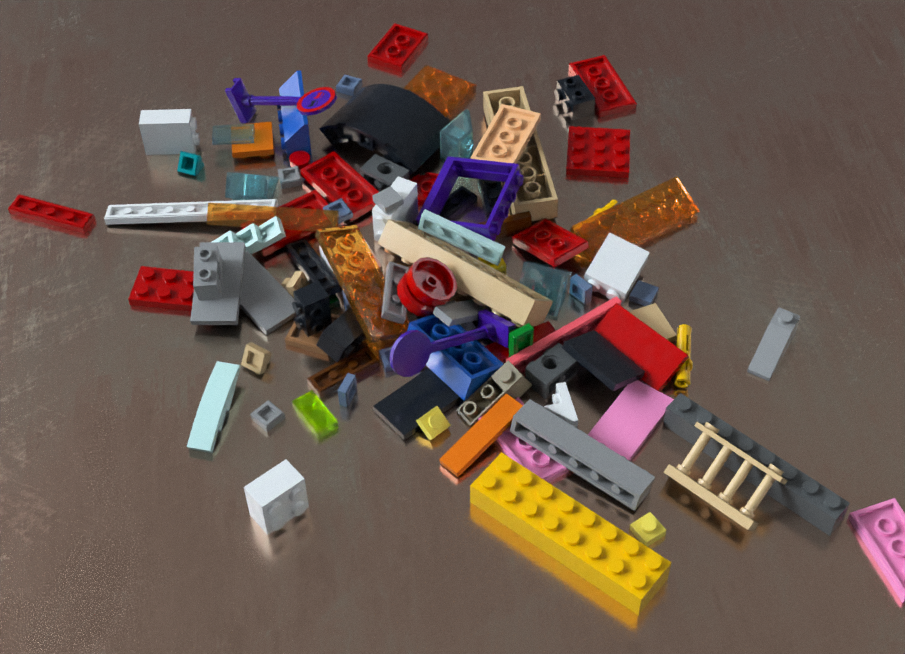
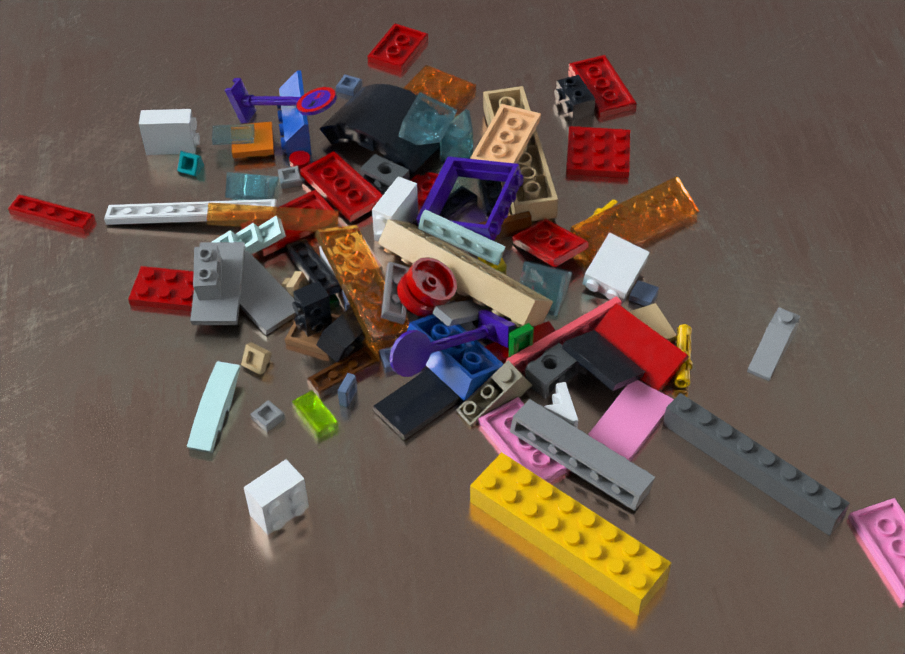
sand blue tile [323,198,353,226] -> none
light grey tile [372,186,404,214] -> none
light yellow plate [416,406,451,441] -> none
orange tile [439,393,523,477] -> none
sand blue tile [569,274,593,305] -> none
light yellow plate [629,512,667,547] -> none
tan fence [664,422,788,532] -> none
none -> clear light blue slope [398,92,458,145]

